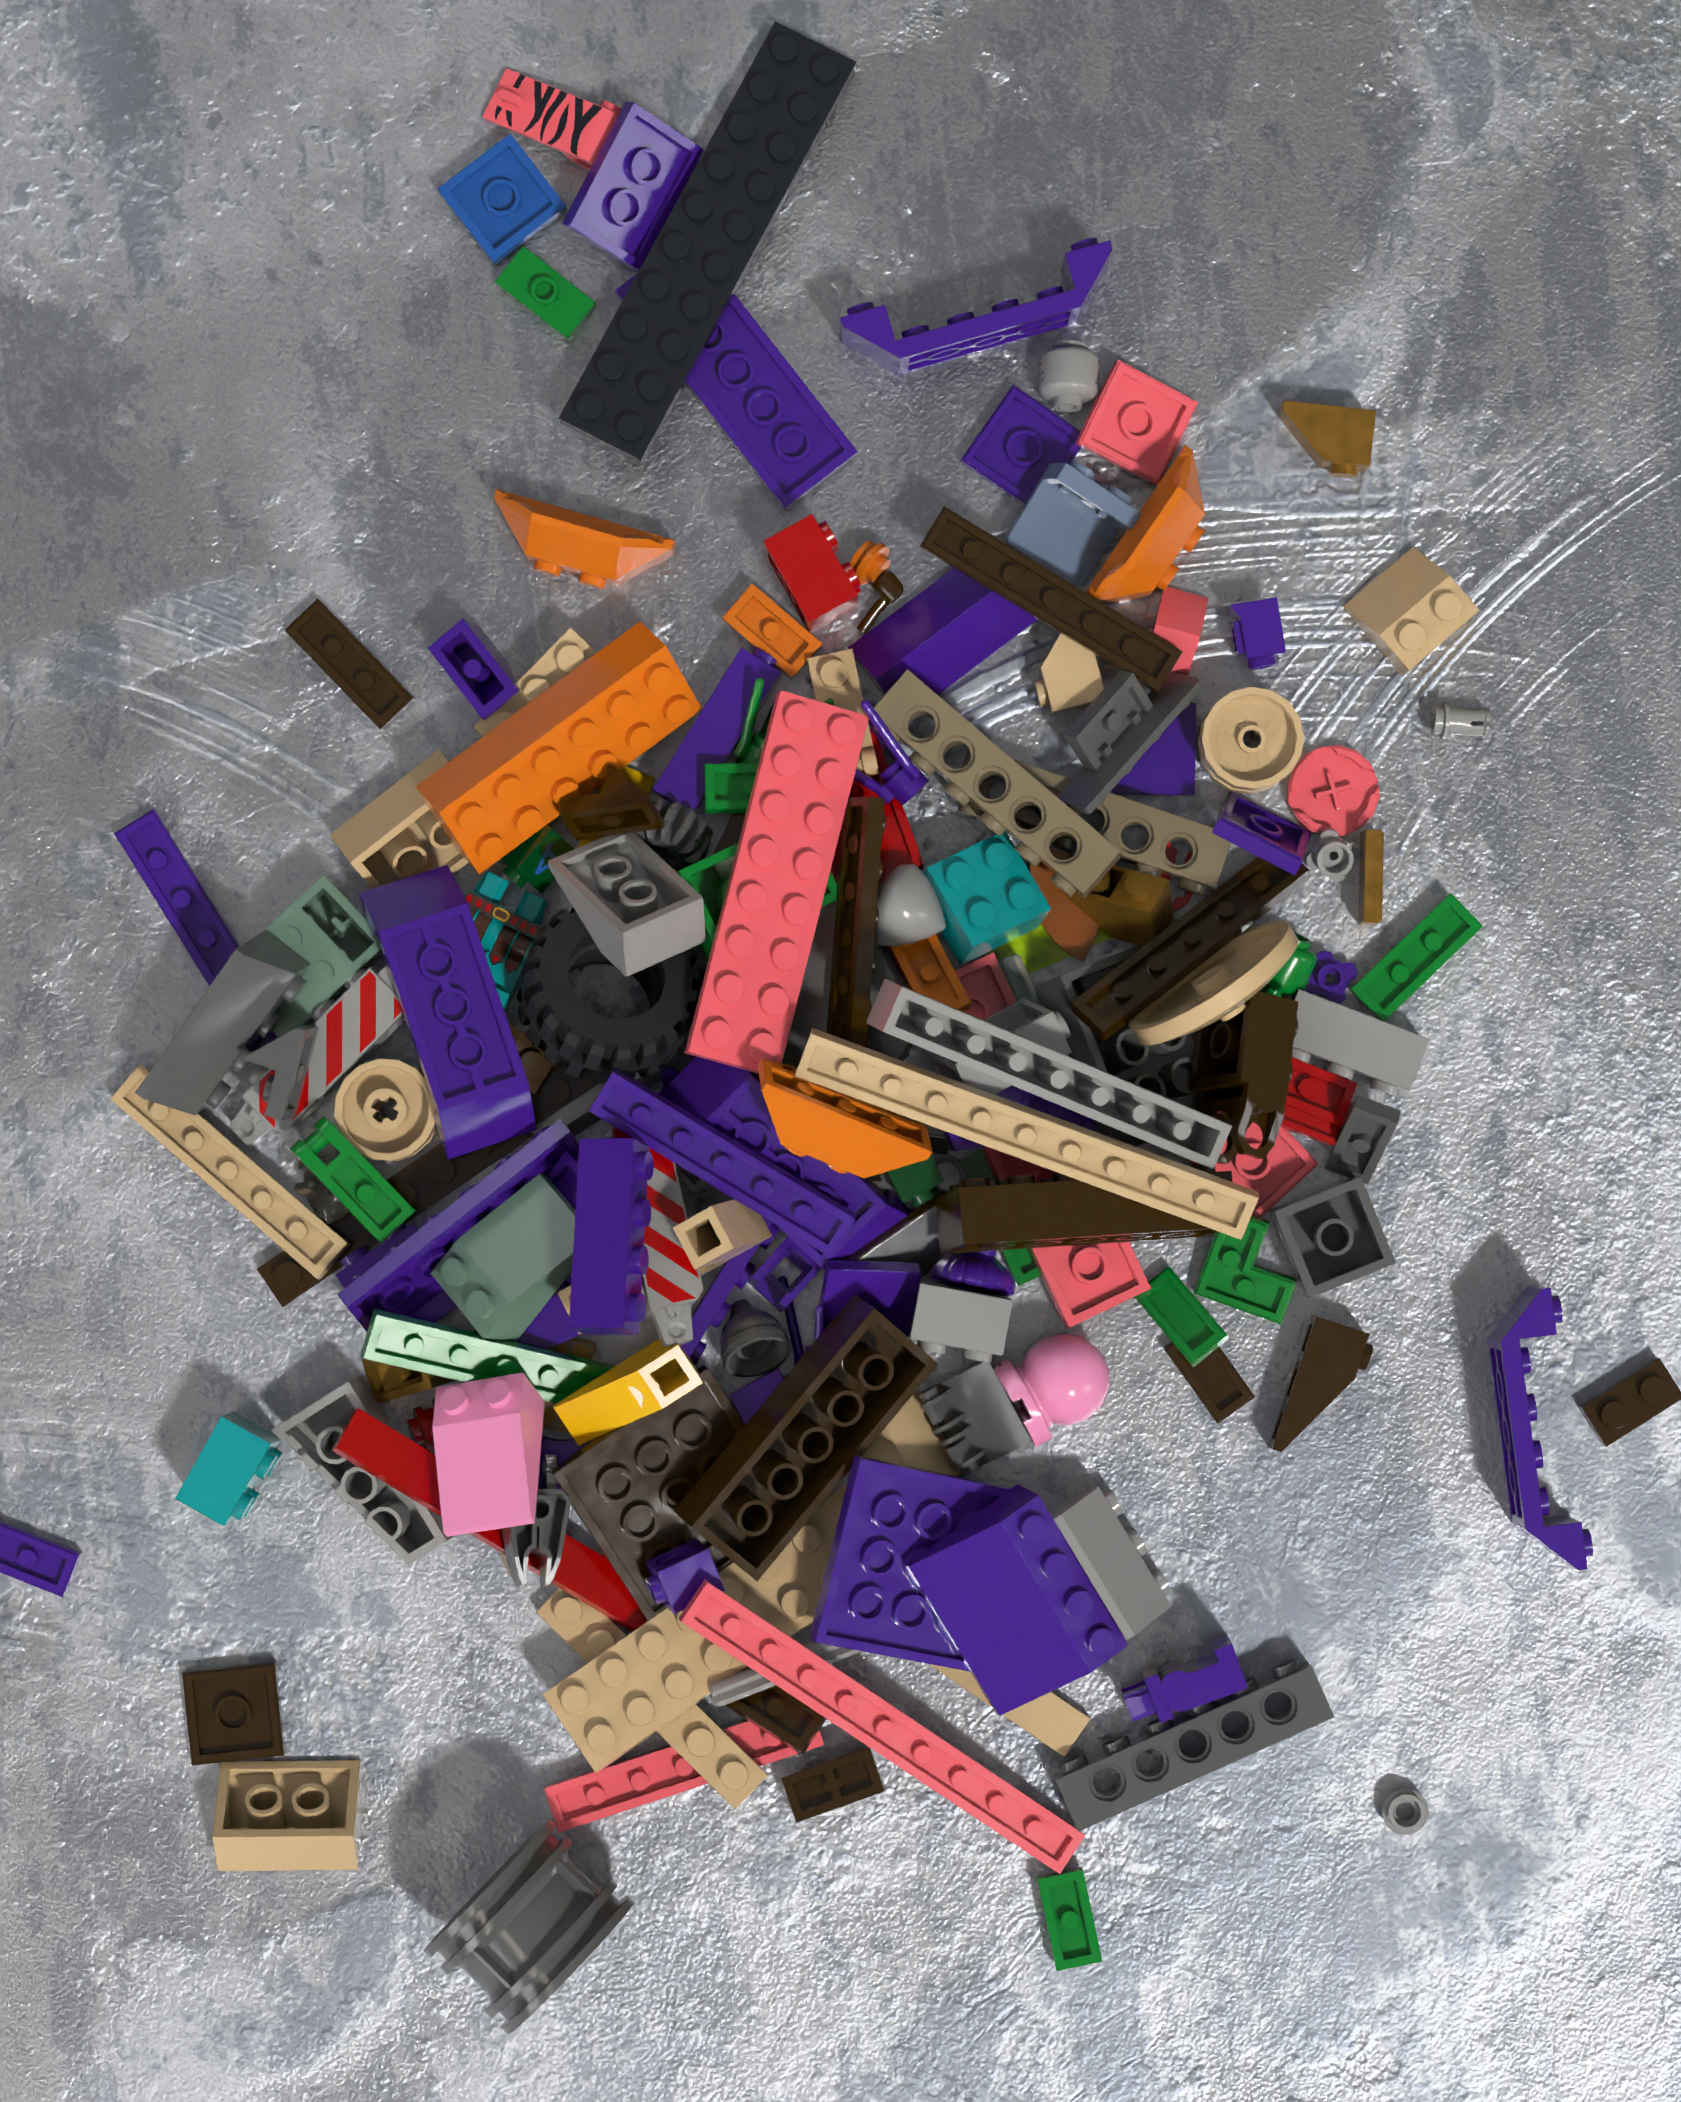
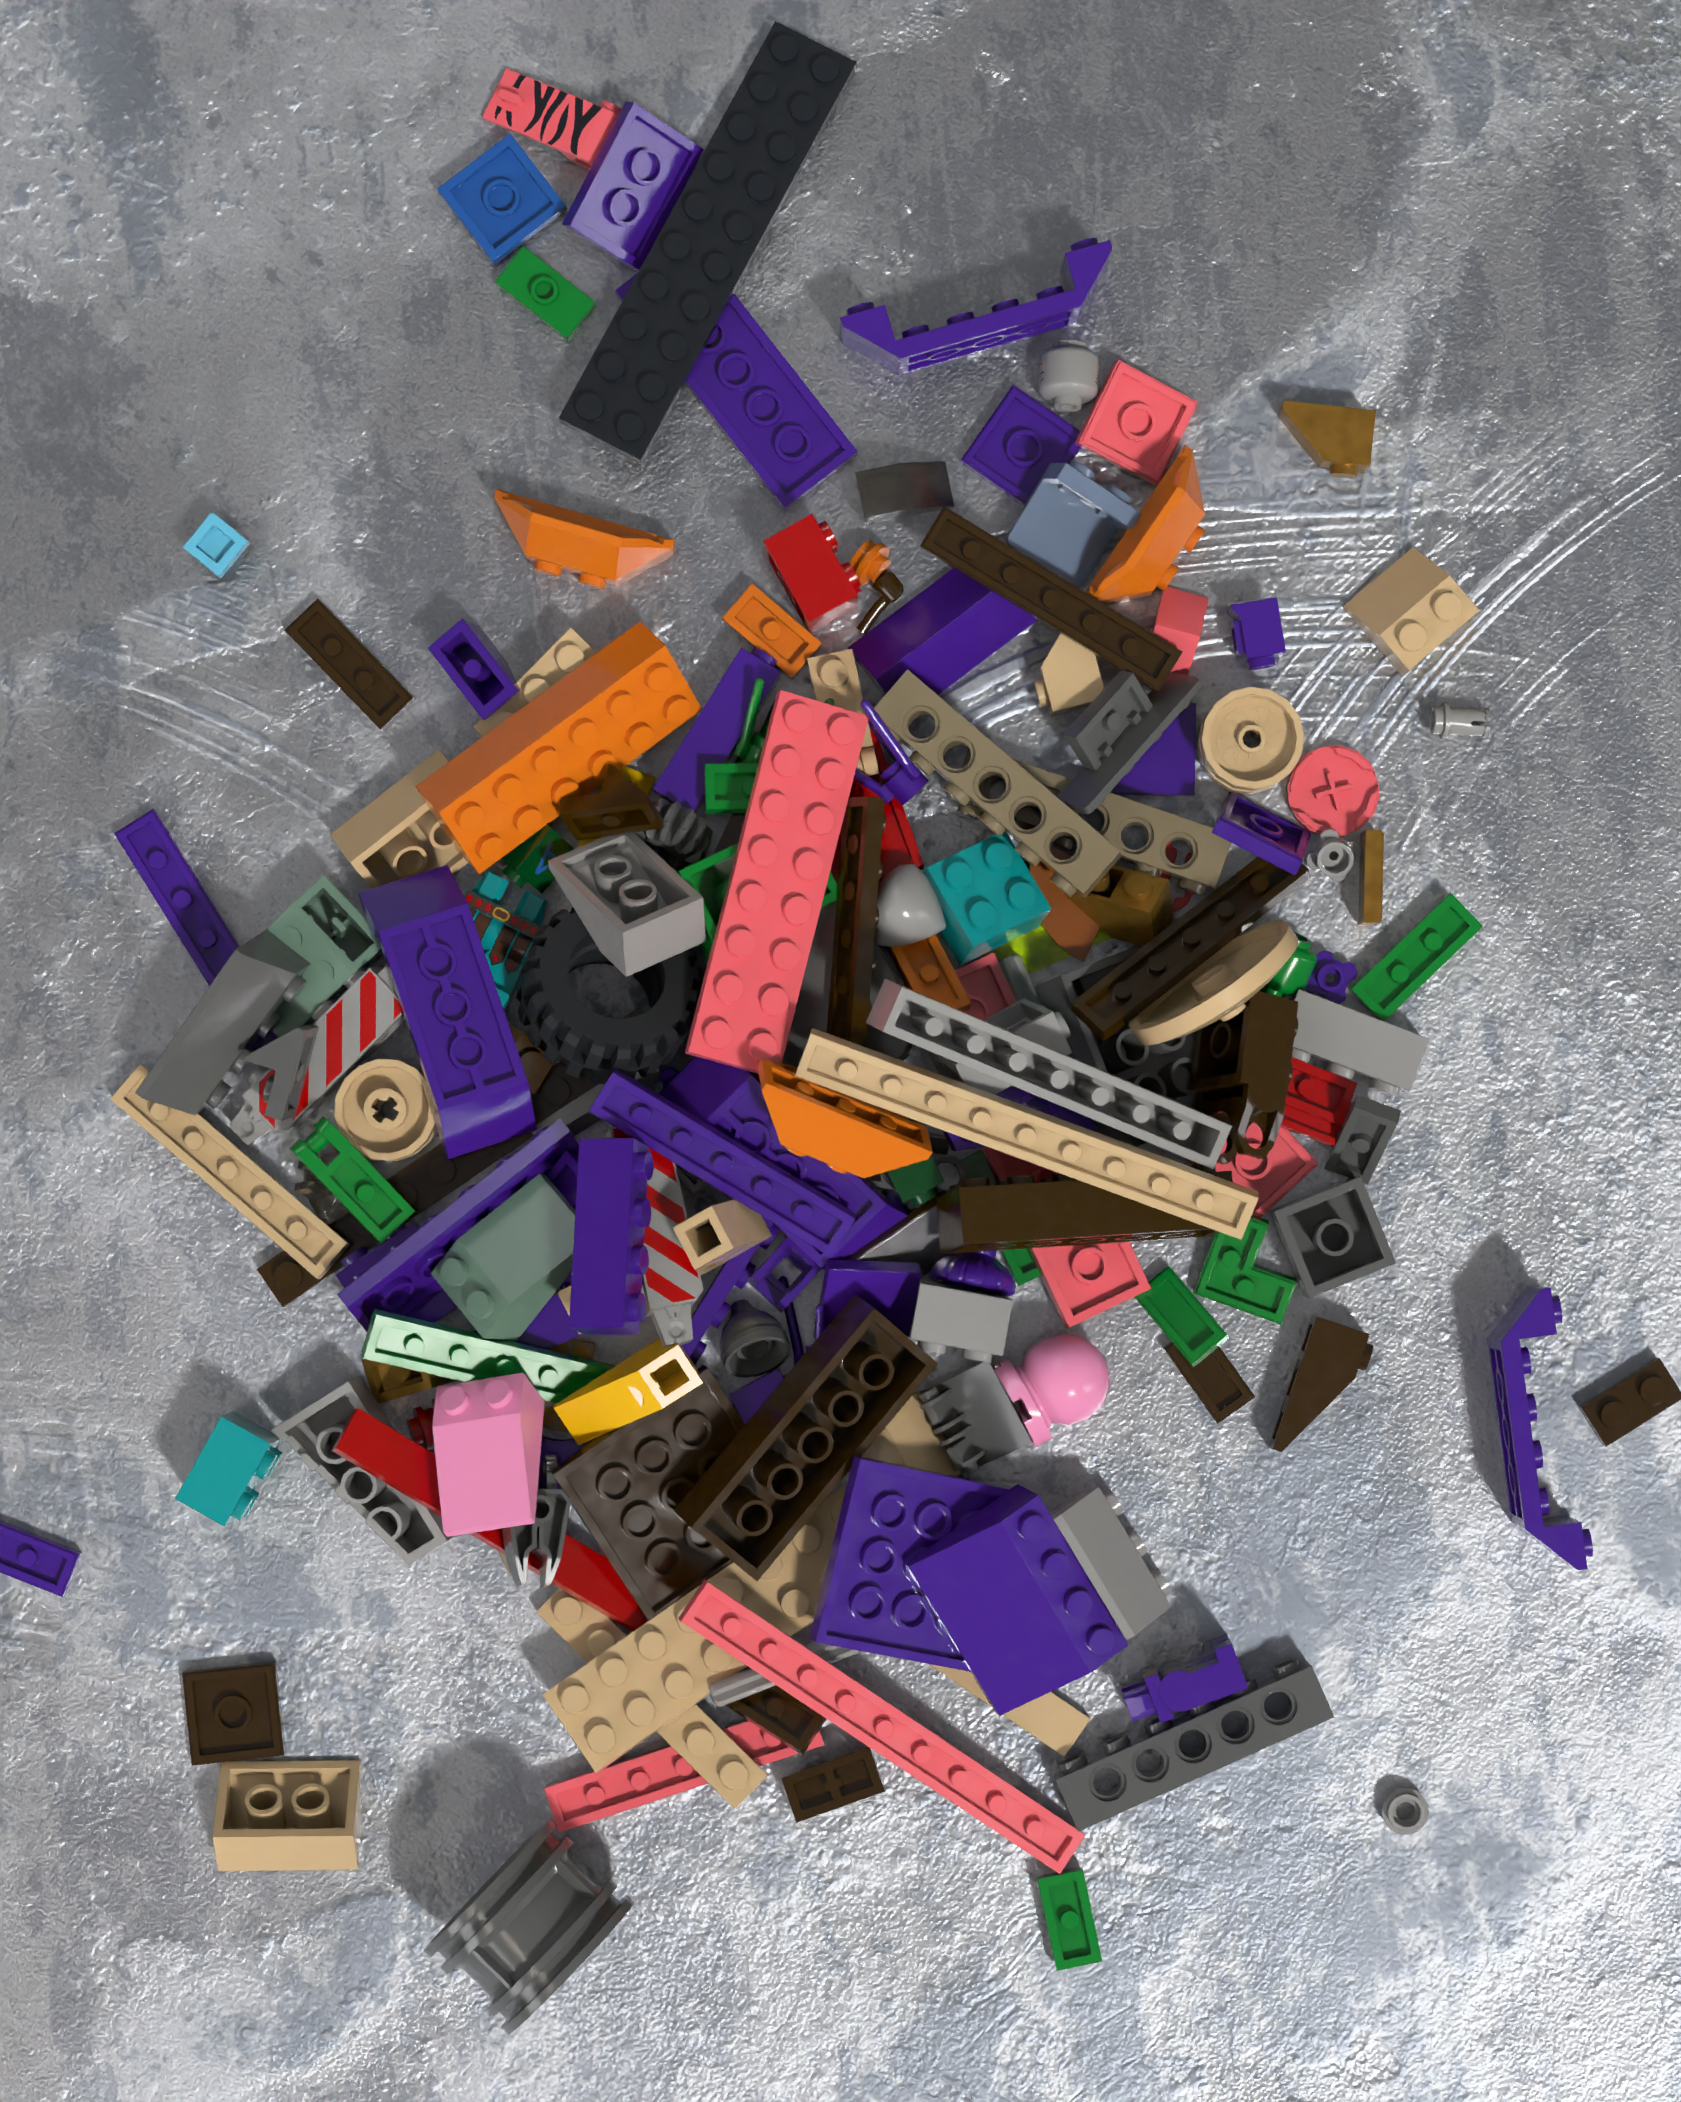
dark purple brick [645,1538,725,1614] -> none
none -> medium azure tile [183,512,250,579]
none -> clear smoke slope [855,461,954,526]

